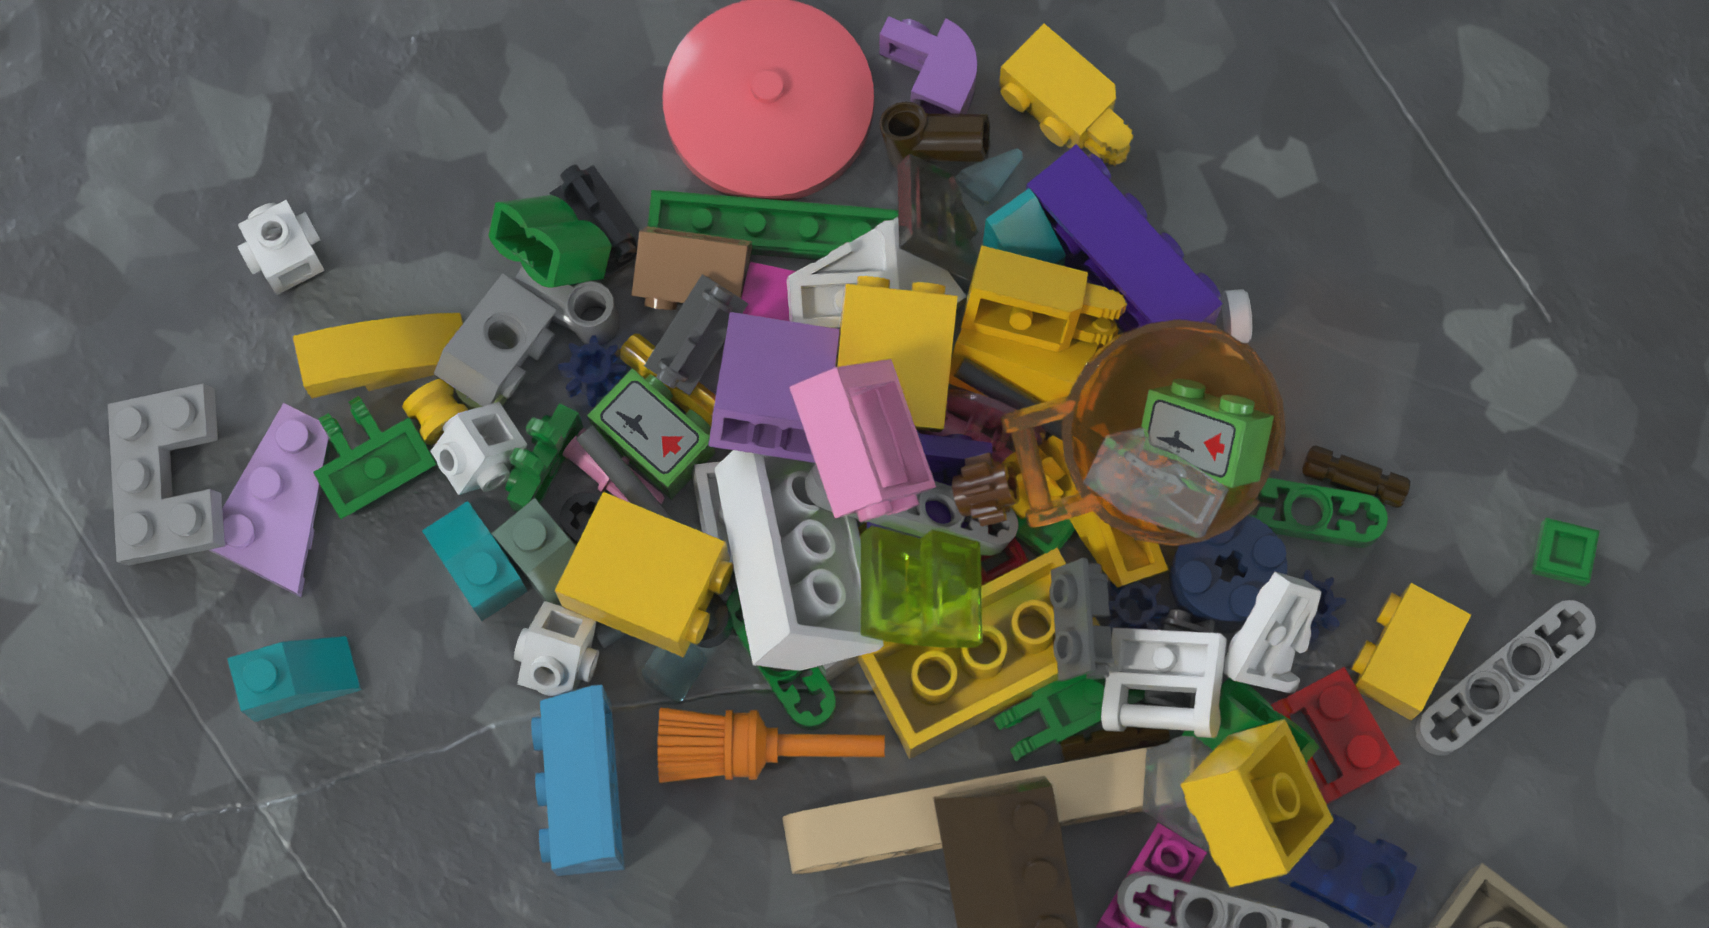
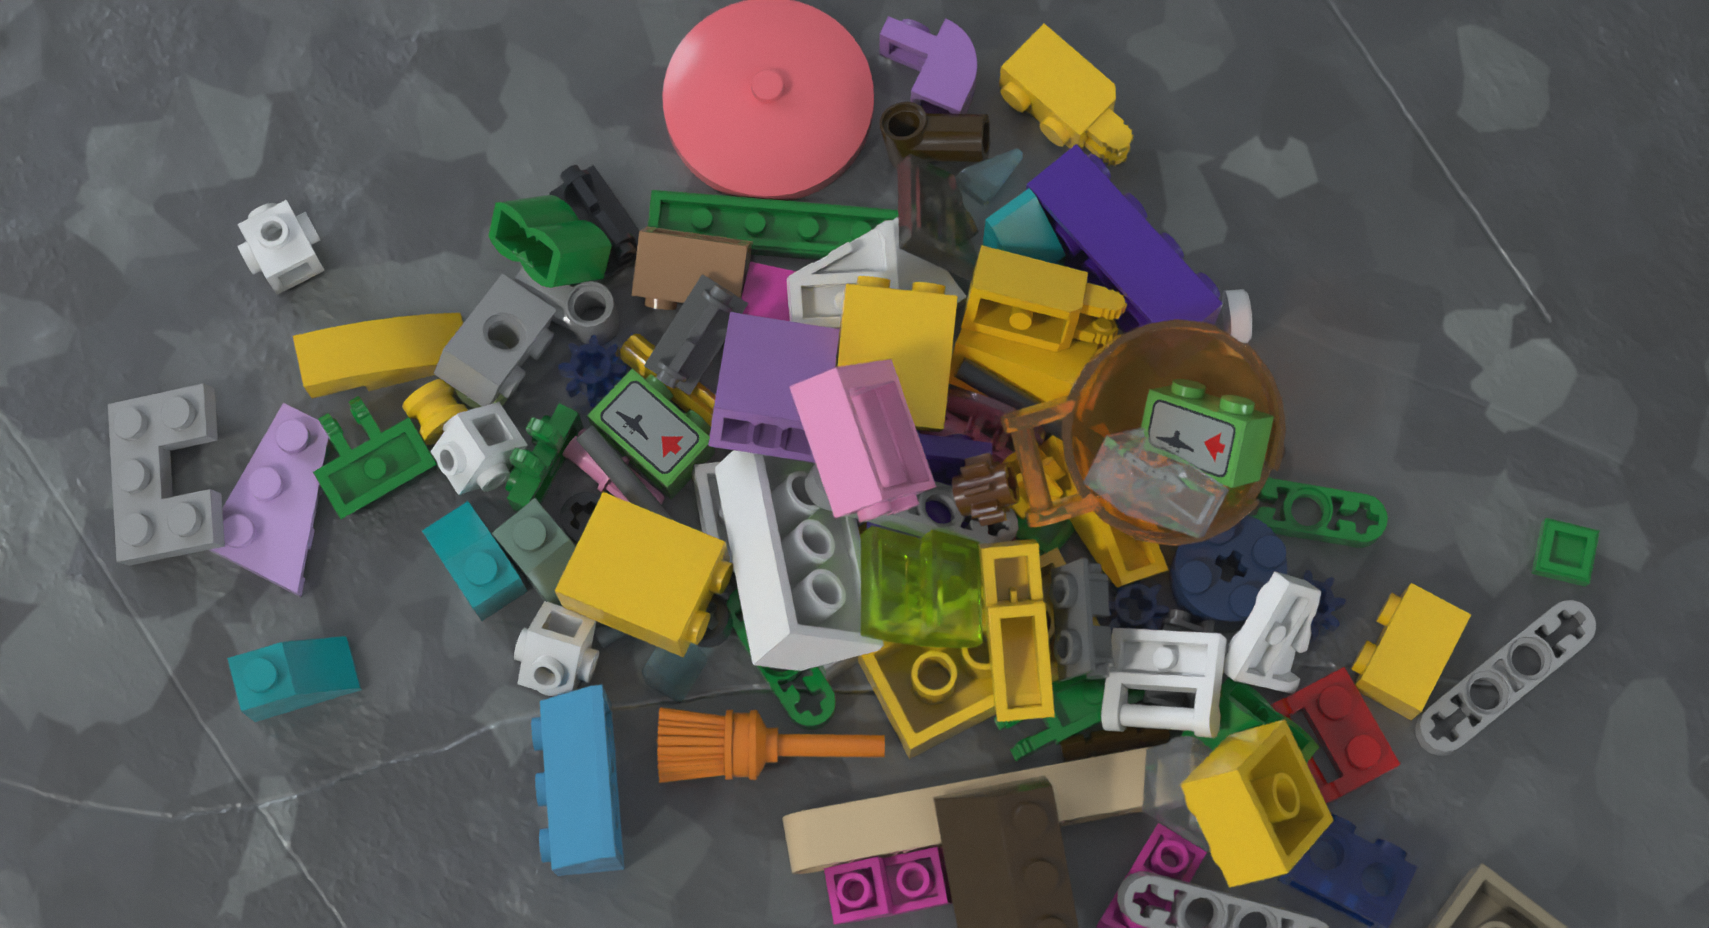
dark brown axle [1302,445,1411,508] -> none
none -> dark pink slope [824,847,952,925]
none -> yellow slope [978,539,1055,722]

